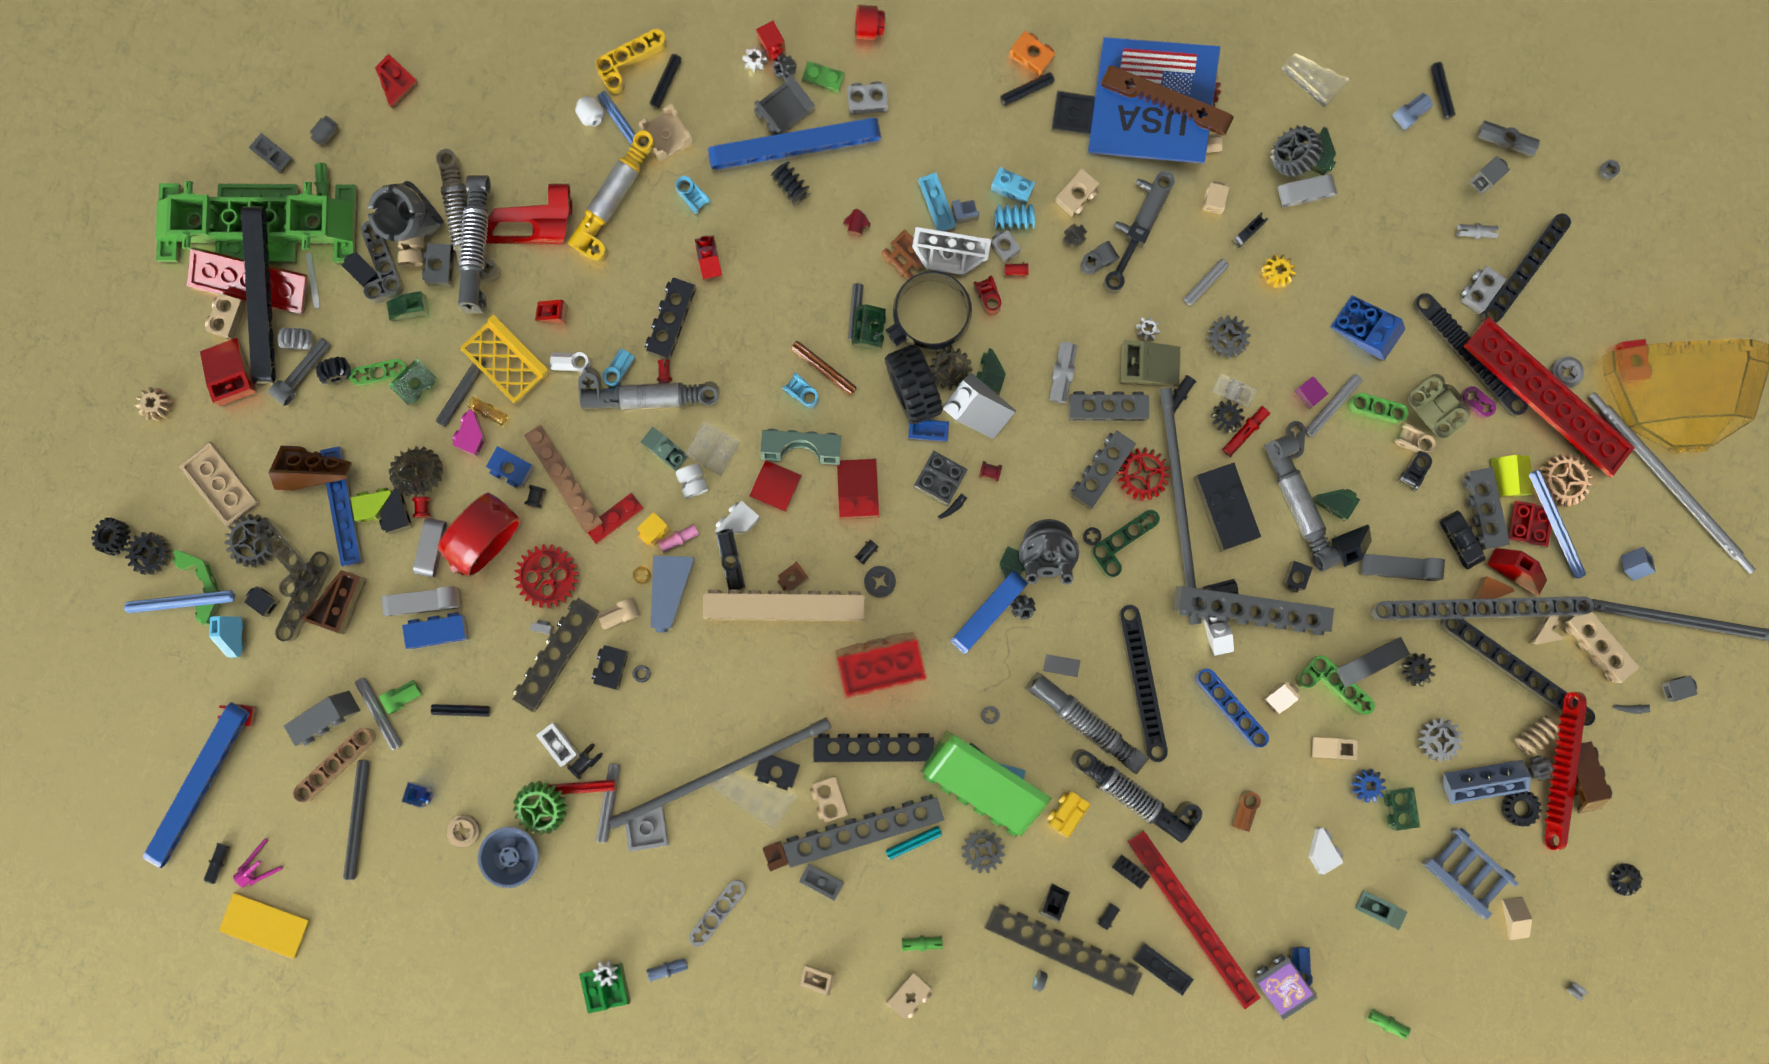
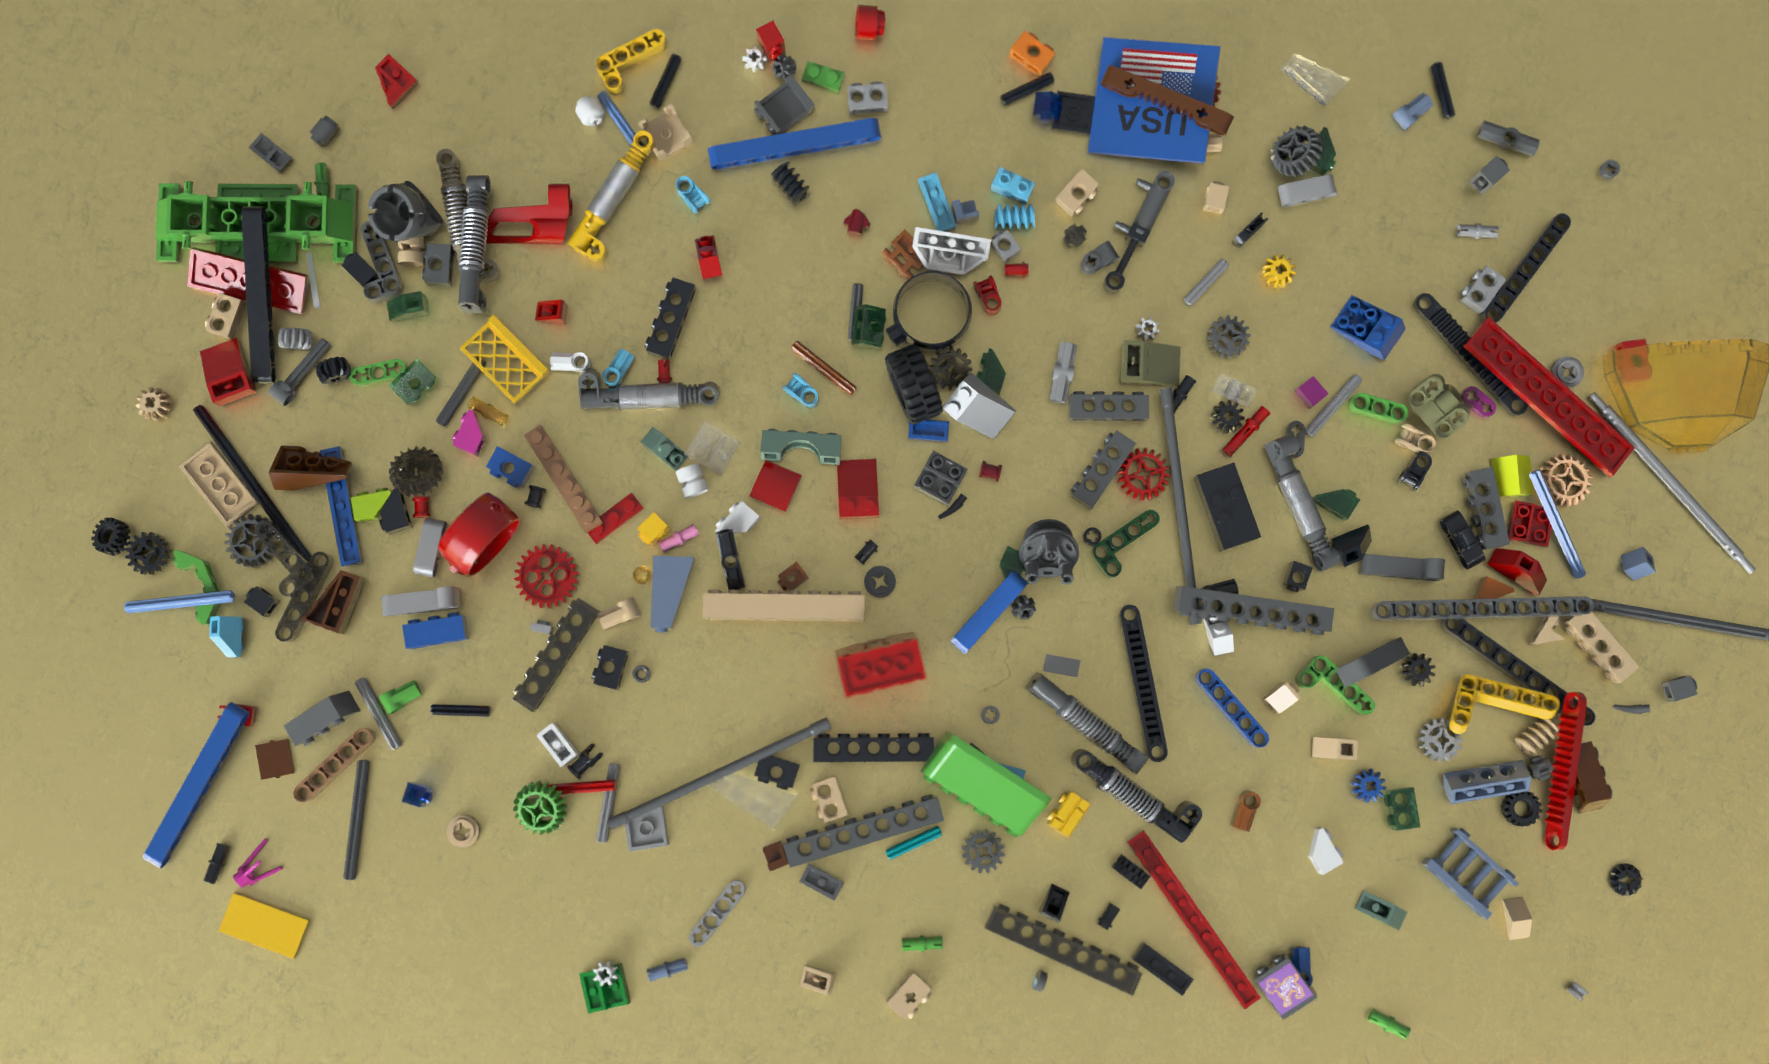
sand blue piece [478,827,539,888] -> none
none -> black axle [193,405,314,567]
none -> reddish brown piece [255,739,295,780]
none -> clear blue brick [1033,91,1063,123]
none -> yellow beam [1449,674,1560,734]

